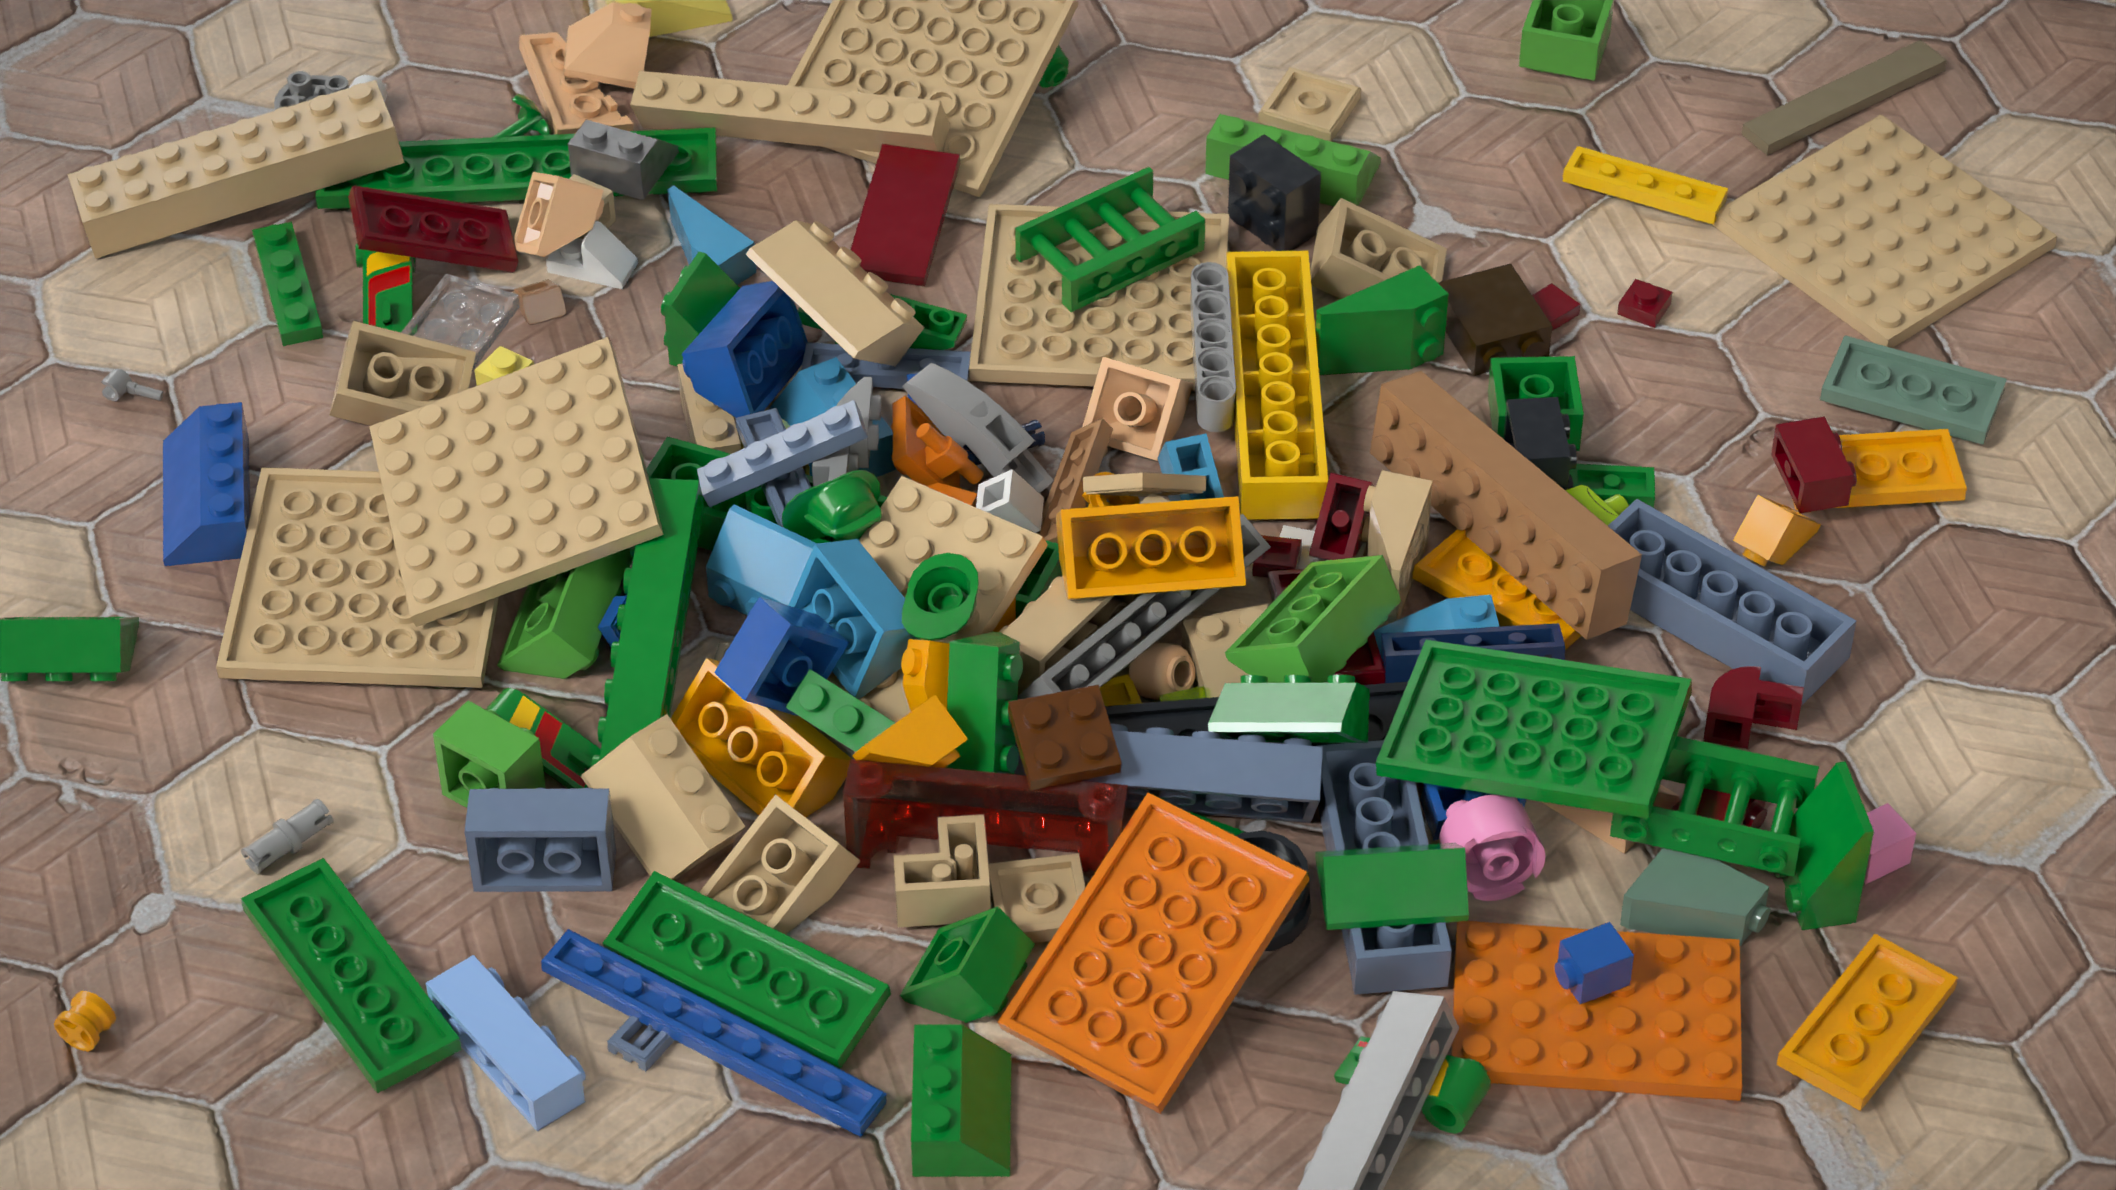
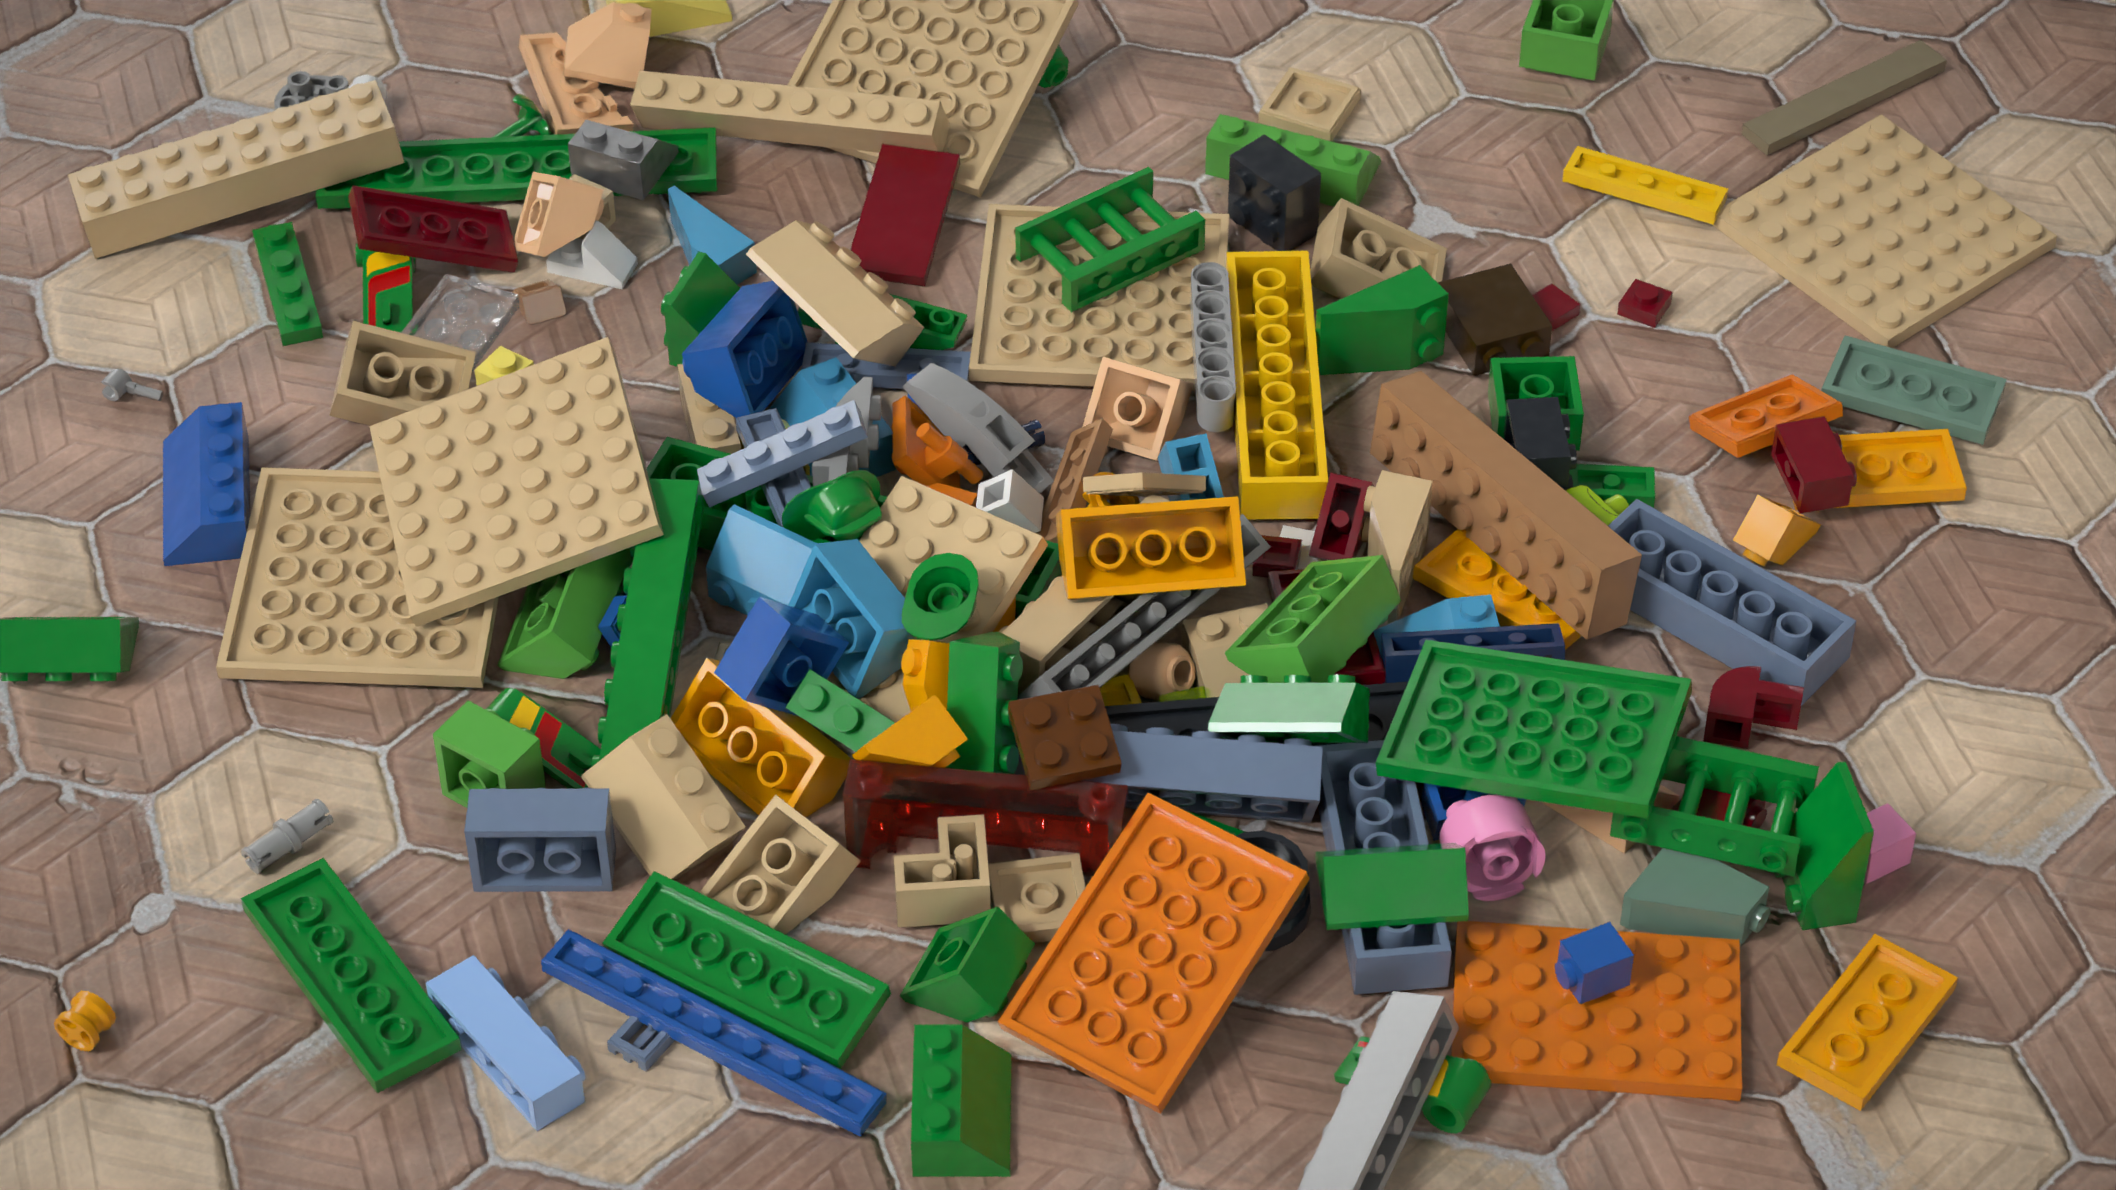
none -> orange tile [1689,374,1843,458]

